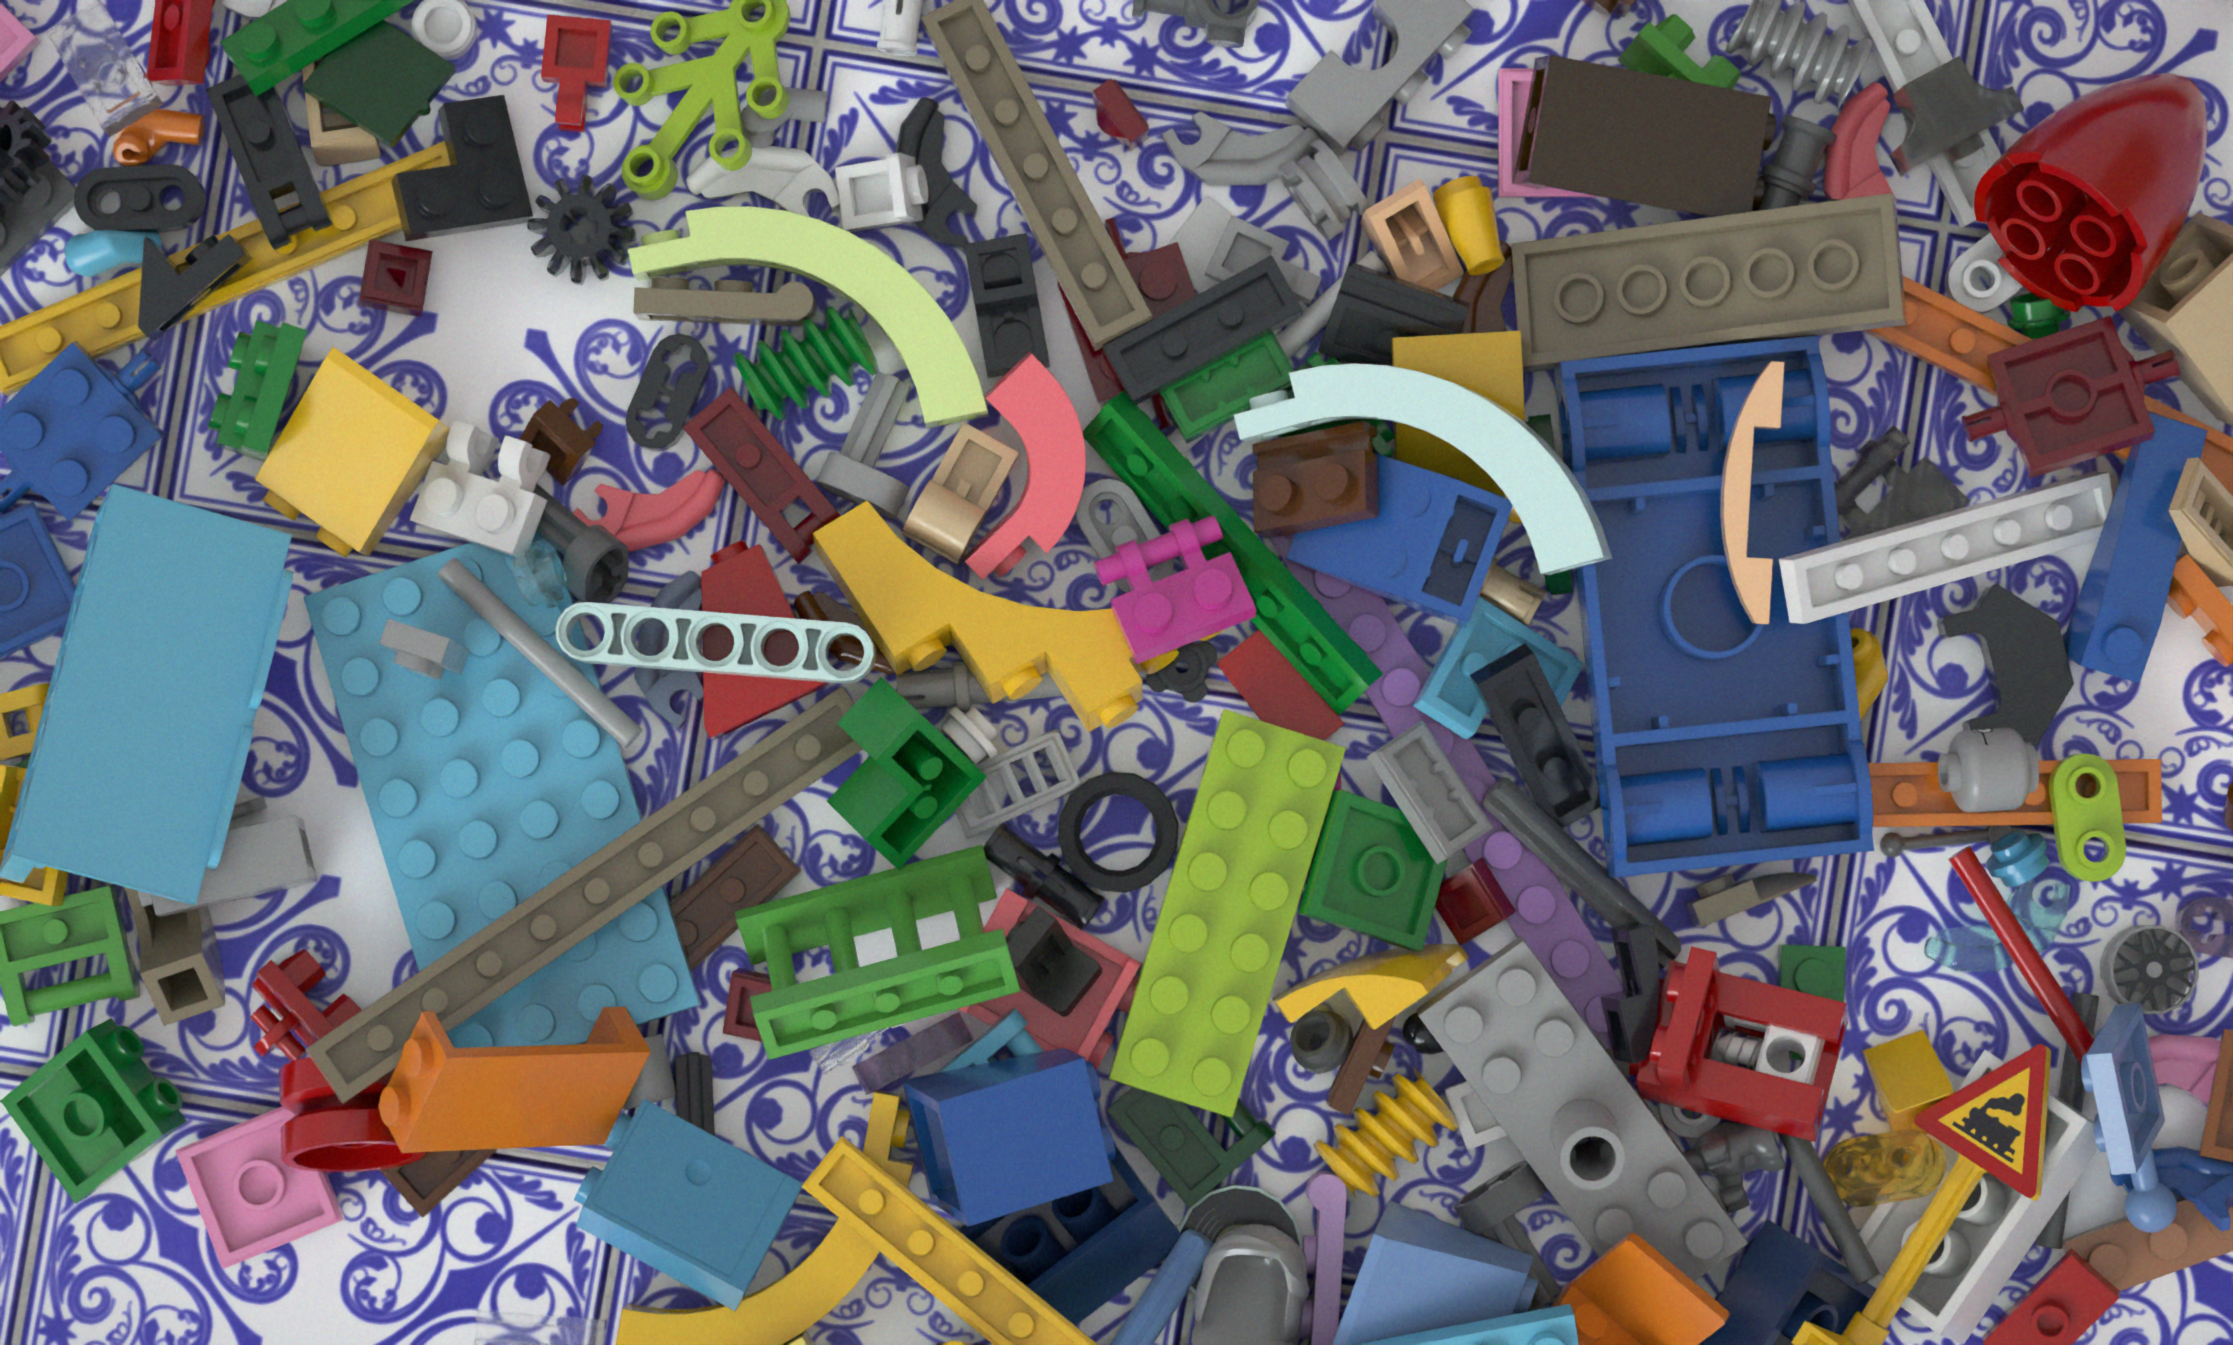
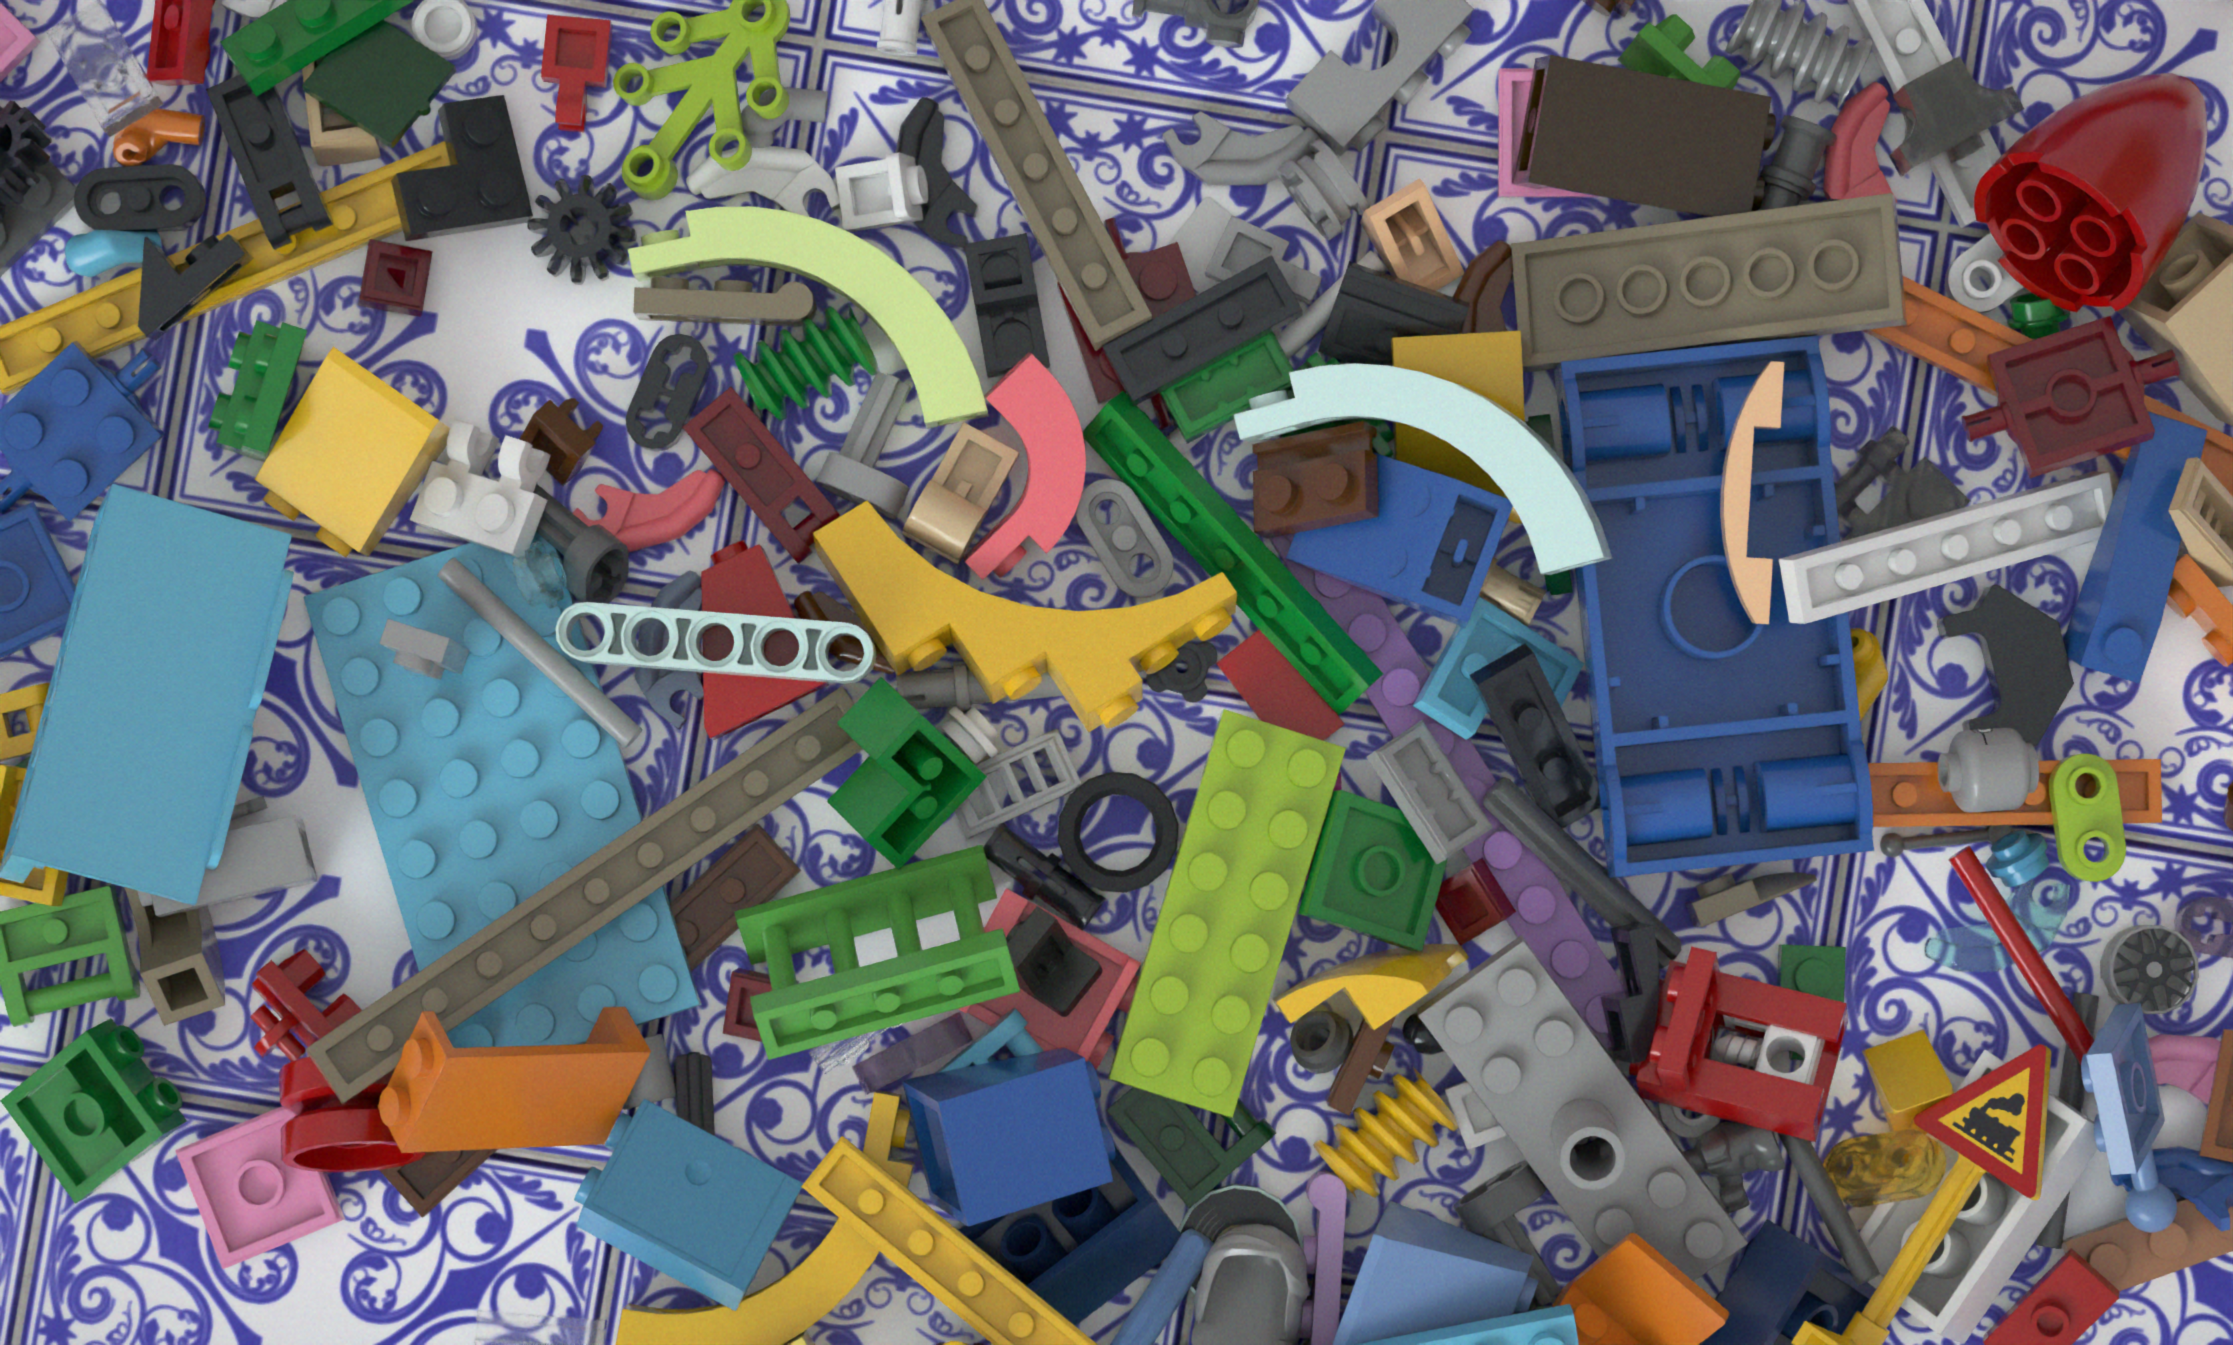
dark red tile [1093,78,1149,152] -> none
dark pink plate [1094,515,1256,664] -> none
yellow cone [1433,176,1505,276] -> none

